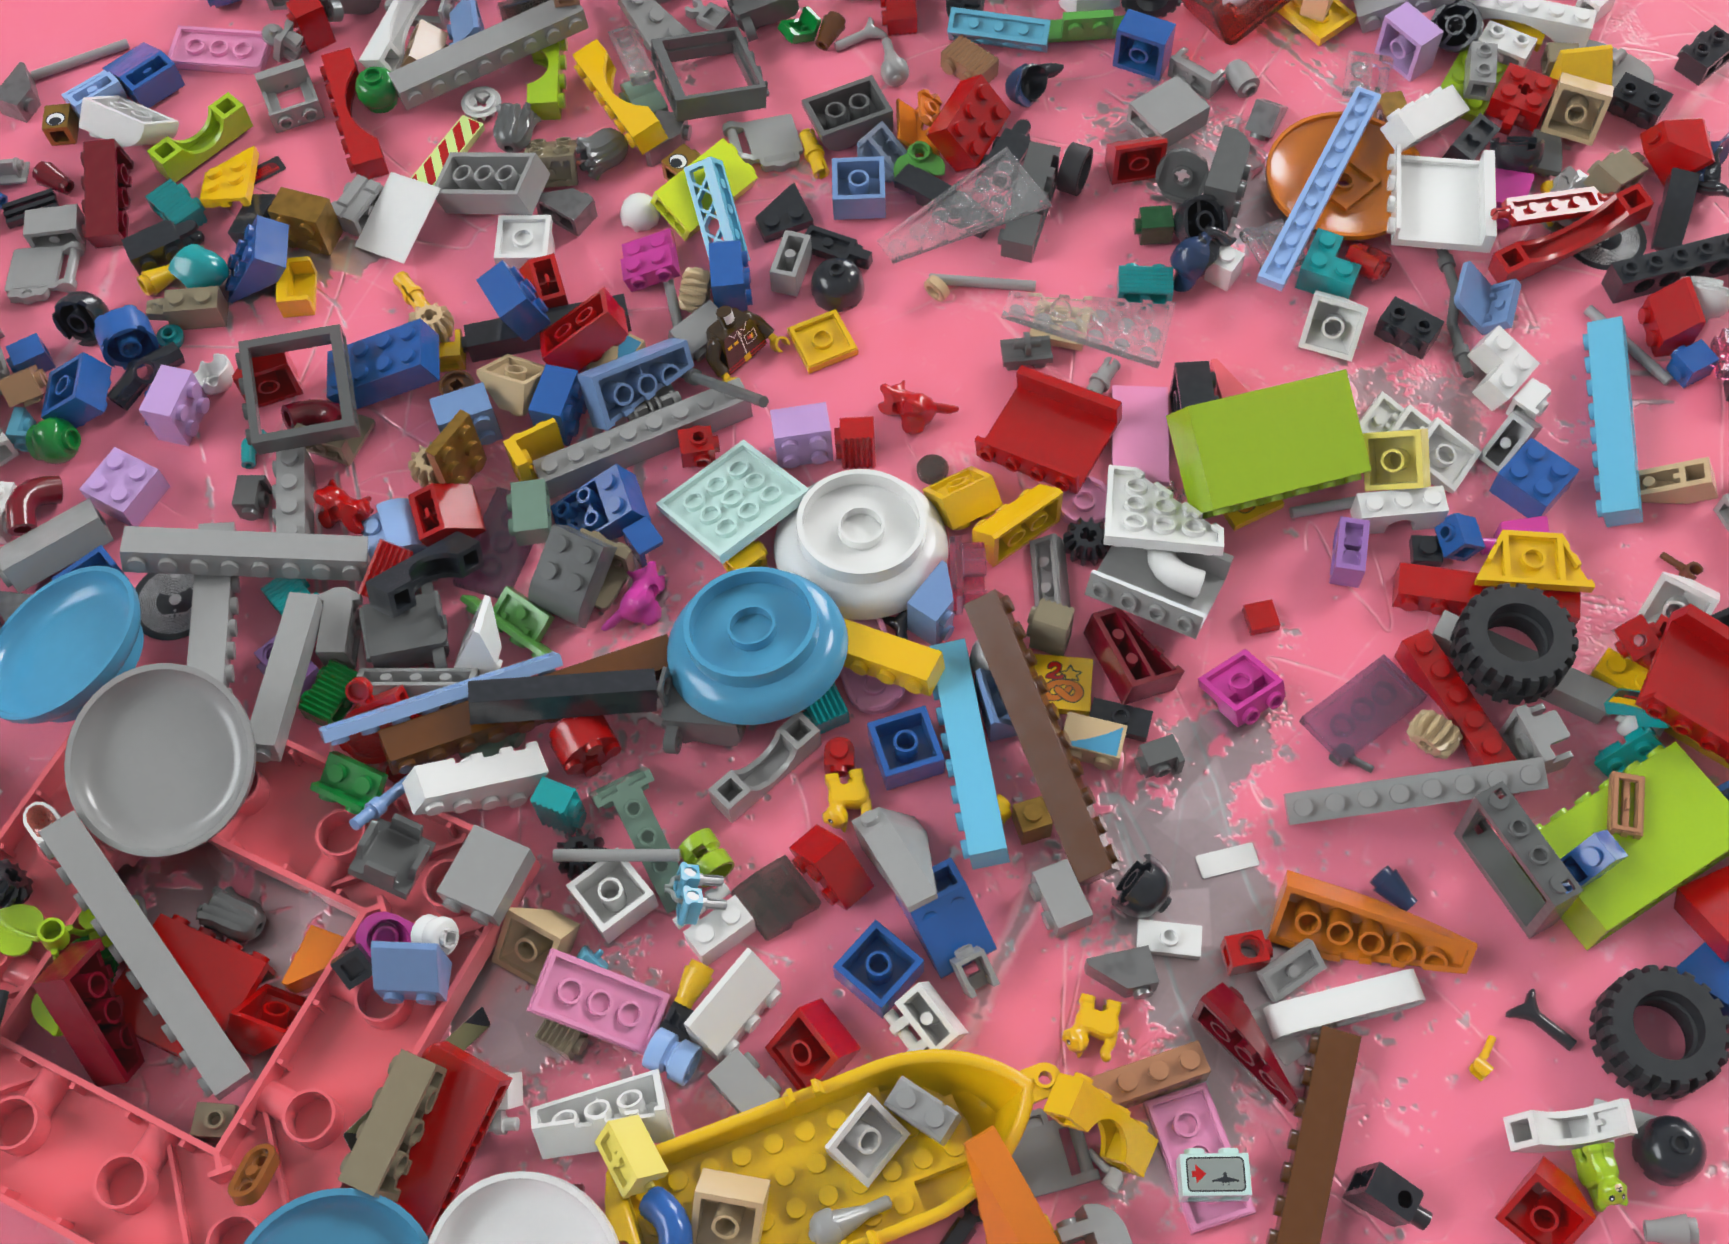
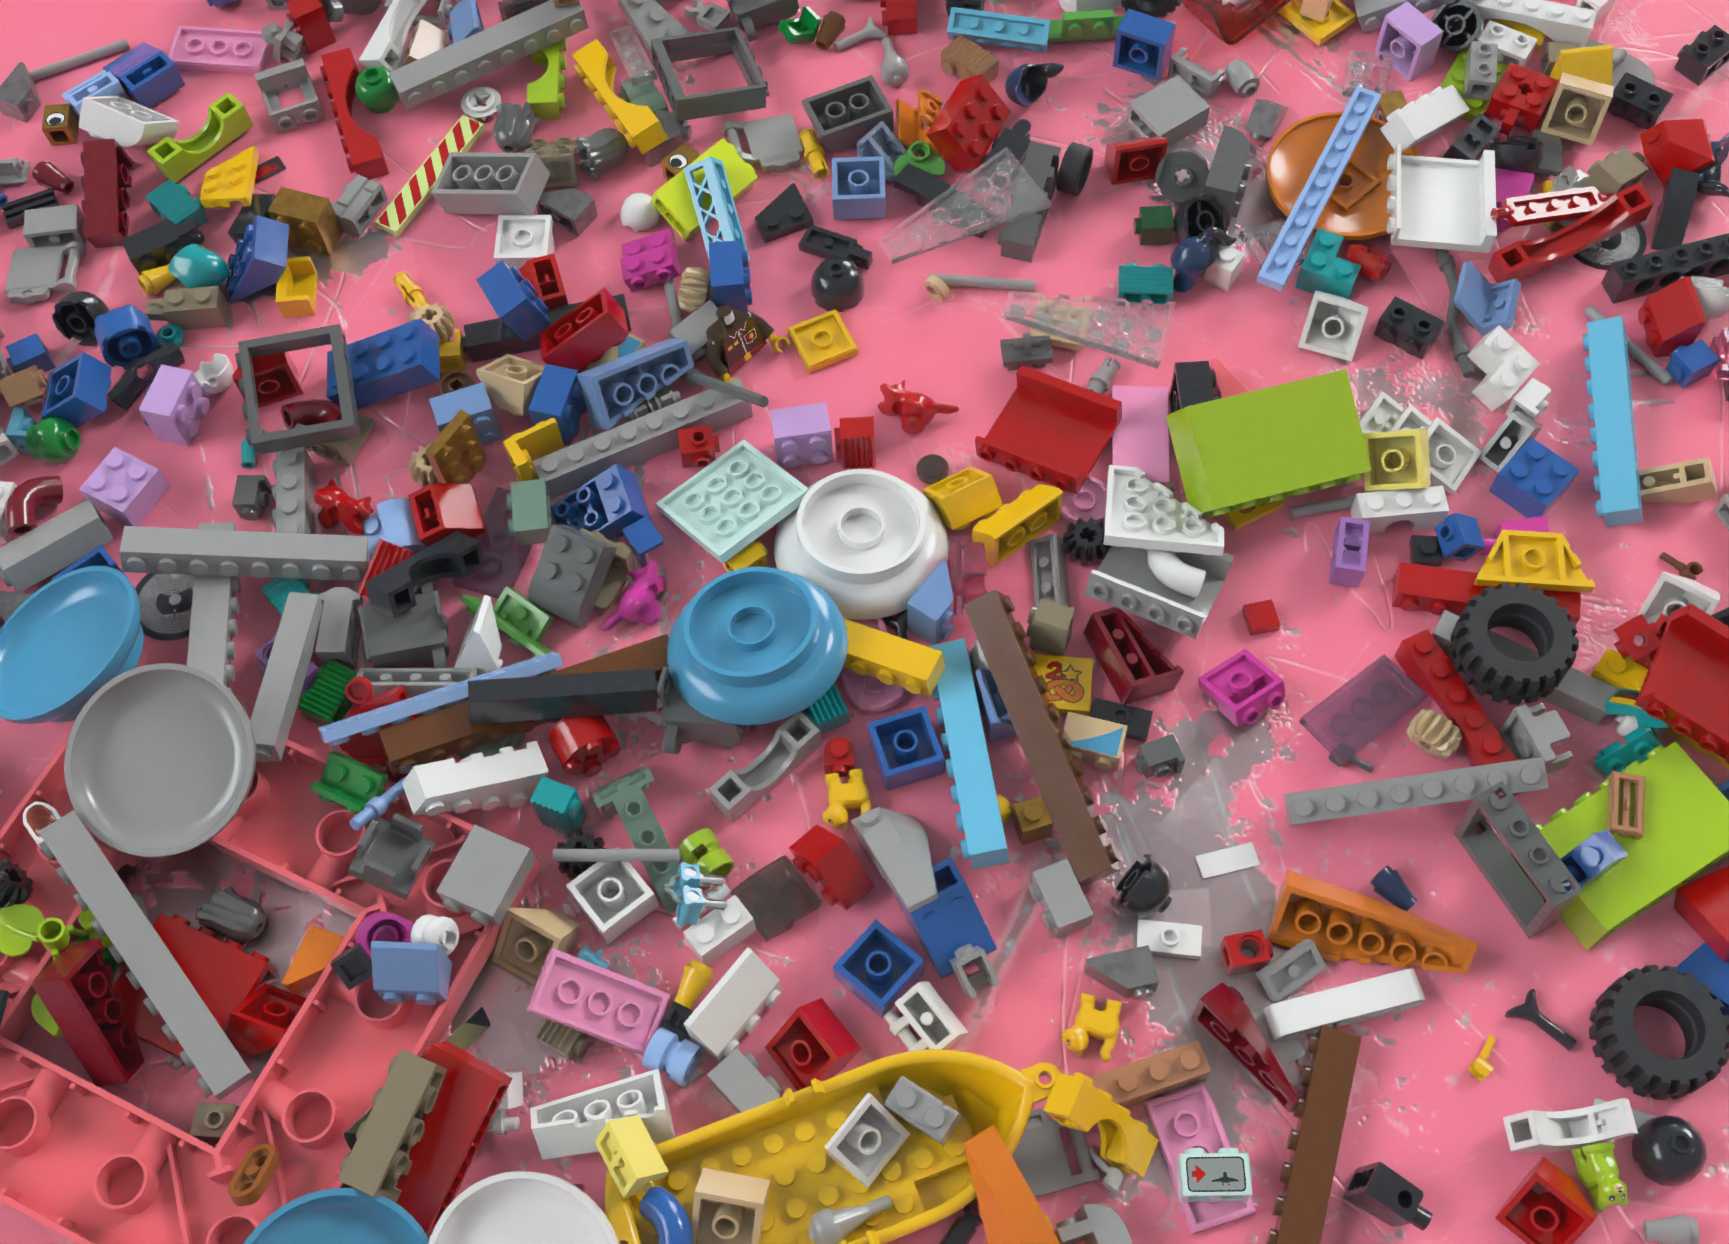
white sticker [355,172,441,264] -> none
light grey brick [769,230,812,297] -> none

